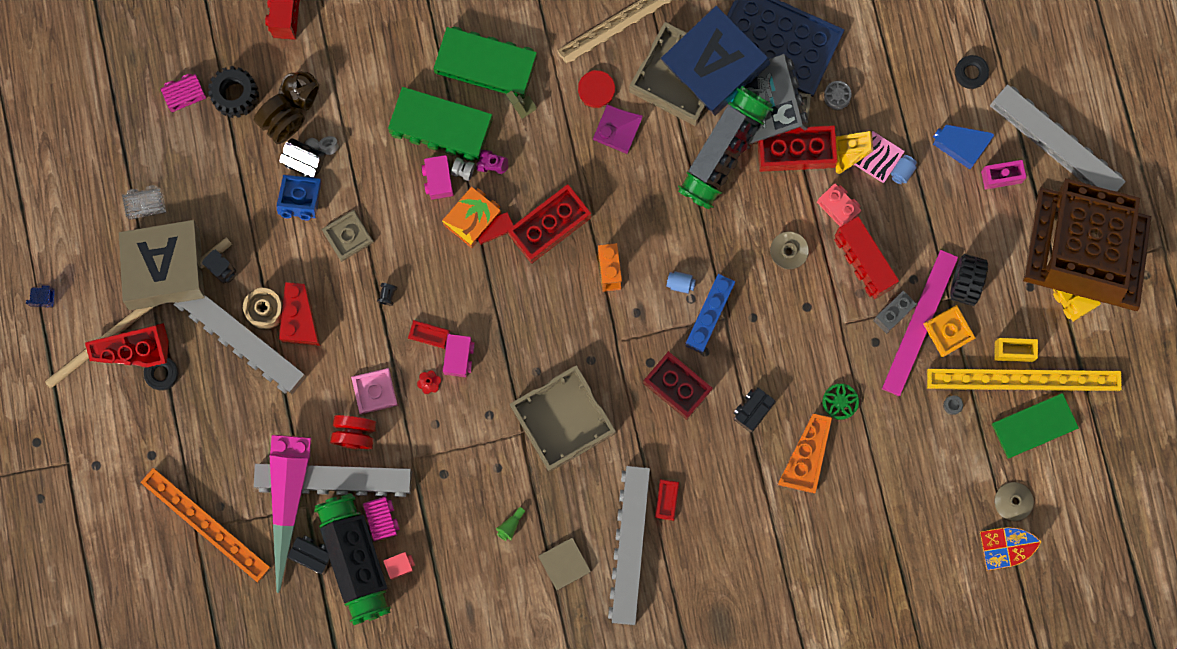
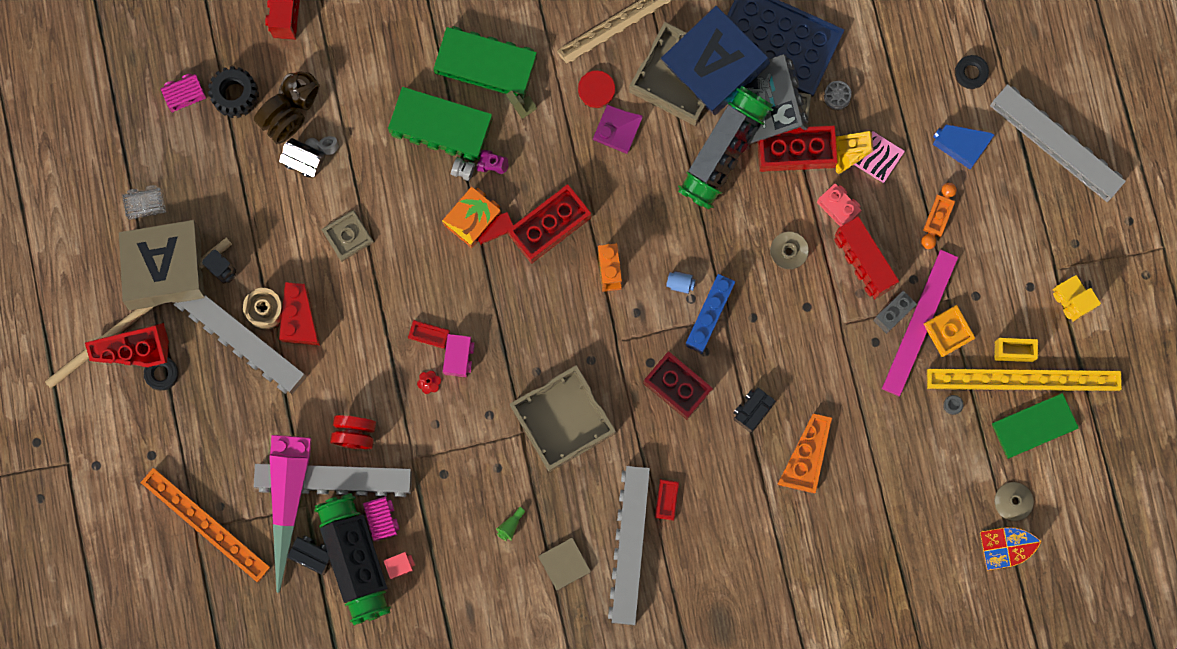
clear blue panel [26,285,55,308] -> none
blue plate [276,175,321,221] -> none
bright pink tile [351,368,398,415] -> none
black bush [377,283,398,306] -> none
dark pink brick [421,155,453,200] -> none
green wheel [822,384,859,420] -> none
medium blue brick [891,155,917,184] -> none
black tyre [950,254,988,306] -> none
dark pink brick [981,160,1026,190] -> none
reddish brown piece [1023,178,1152,312] -> none
none -> orange plate [921,183,957,249]

